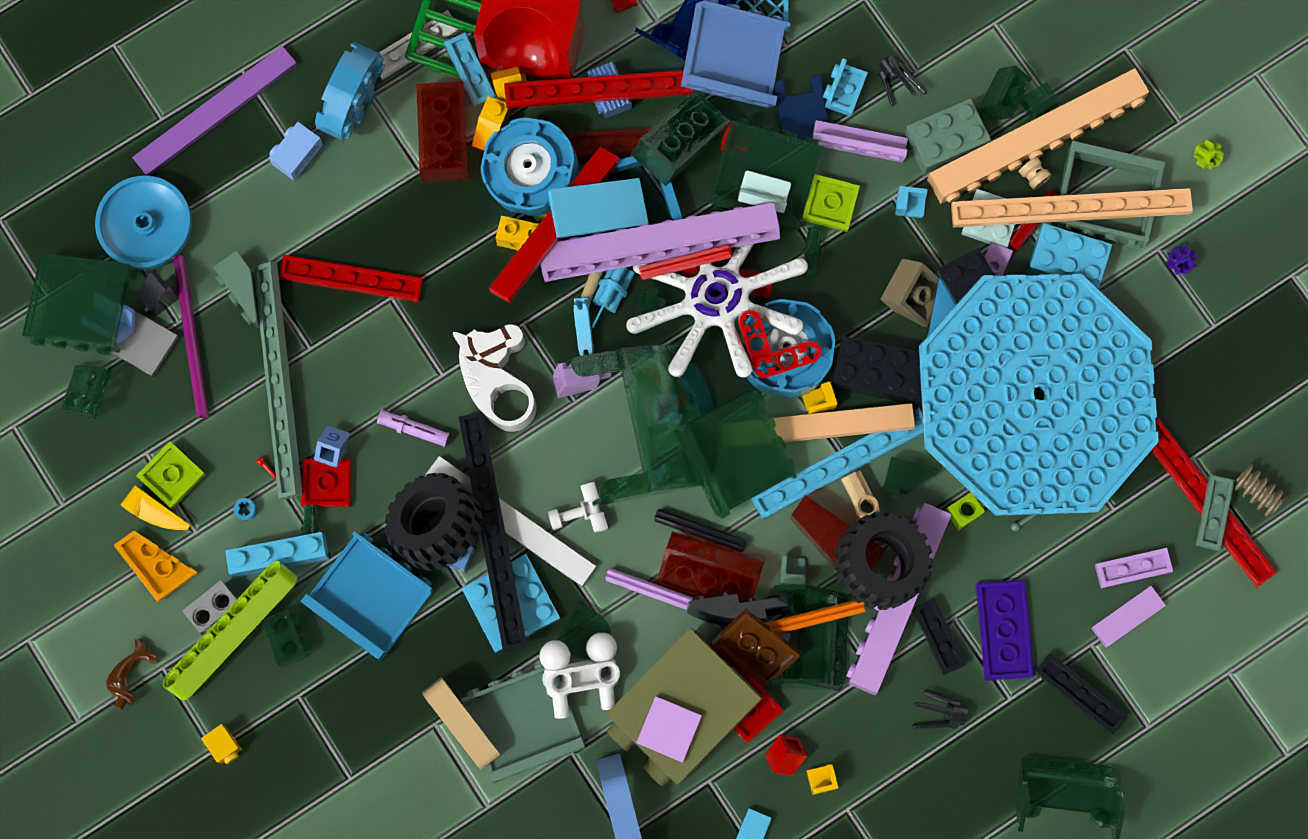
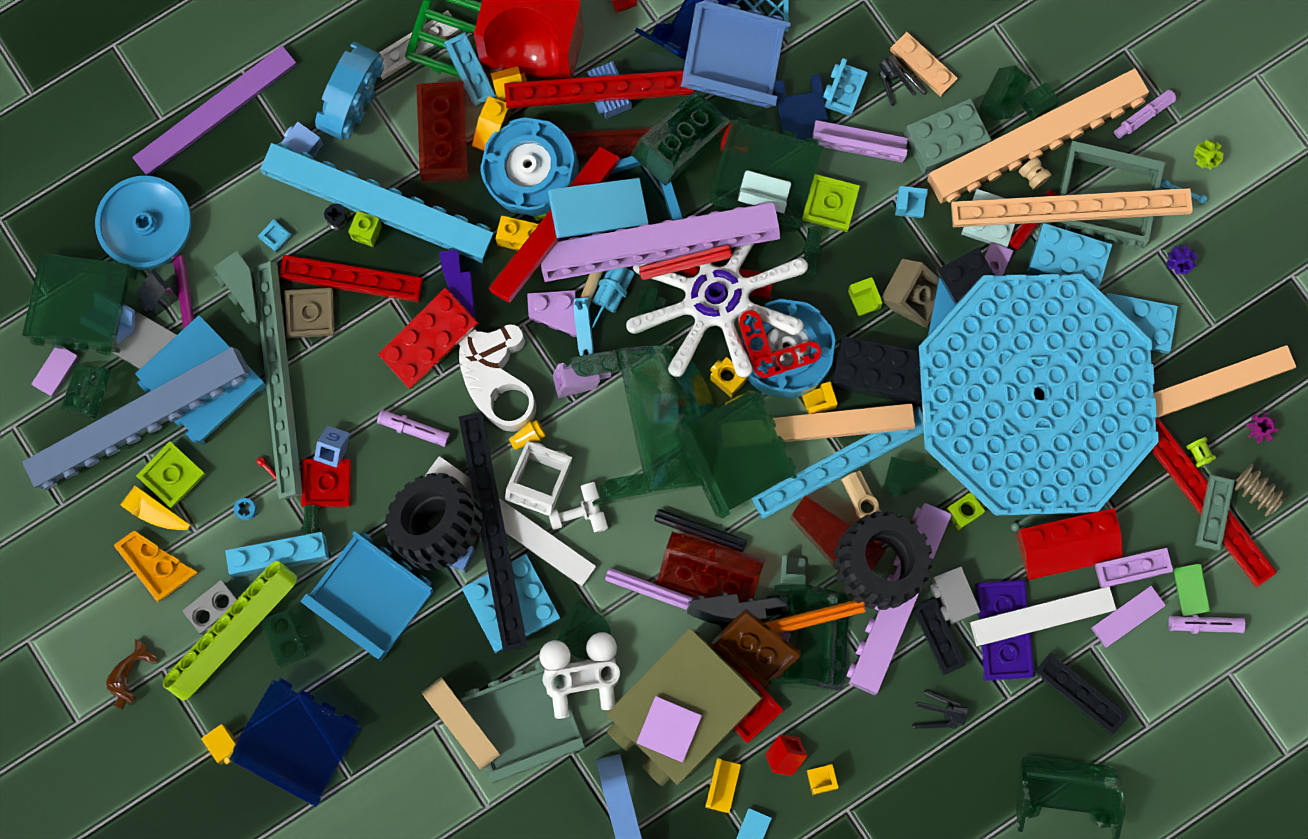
none -> sand blue brick [22,347,251,490]
none -> lavender tile [31,344,79,397]
none -> dark azure panel [135,316,266,446]
none -> clear blue panel [228,678,361,807]
none -> medium azure tile [258,219,292,253]
none -> medium azure brick [260,143,493,263]
none -> dark tan tile [285,288,335,339]
none -> black bush [324,204,348,231]
none -> lime brick [348,211,382,248]
none -> red plate [378,288,479,389]
none -> dark purple slope [439,250,476,319]
none -> white window [505,441,572,516]
none -> yellow cone [509,420,546,451]
none -> lavender wing [527,290,577,337]
none -> yellow panel [705,758,741,813]
none -> yellow brick [710,357,748,398]
none -> lime panel [848,277,883,316]
none -> light nougat plate [890,32,958,97]
none -> light grey brick [930,567,980,625]
none -> white tile [970,587,1116,646]
none -> red slope [1016,508,1123,581]
none -> medium azure plate [1105,293,1178,354]
none -> lavender piece [1114,90,1176,139]
none -> light nougat tile [1153,345,1296,419]
none -> medium azure hinge [1160,180,1207,204]
none -> lavender pin [1168,614,1245,634]
none -> bright green slope [1173,564,1210,617]
none -> lime bush [1186,437,1217,468]
none -> magenta gear [1246,413,1278,444]

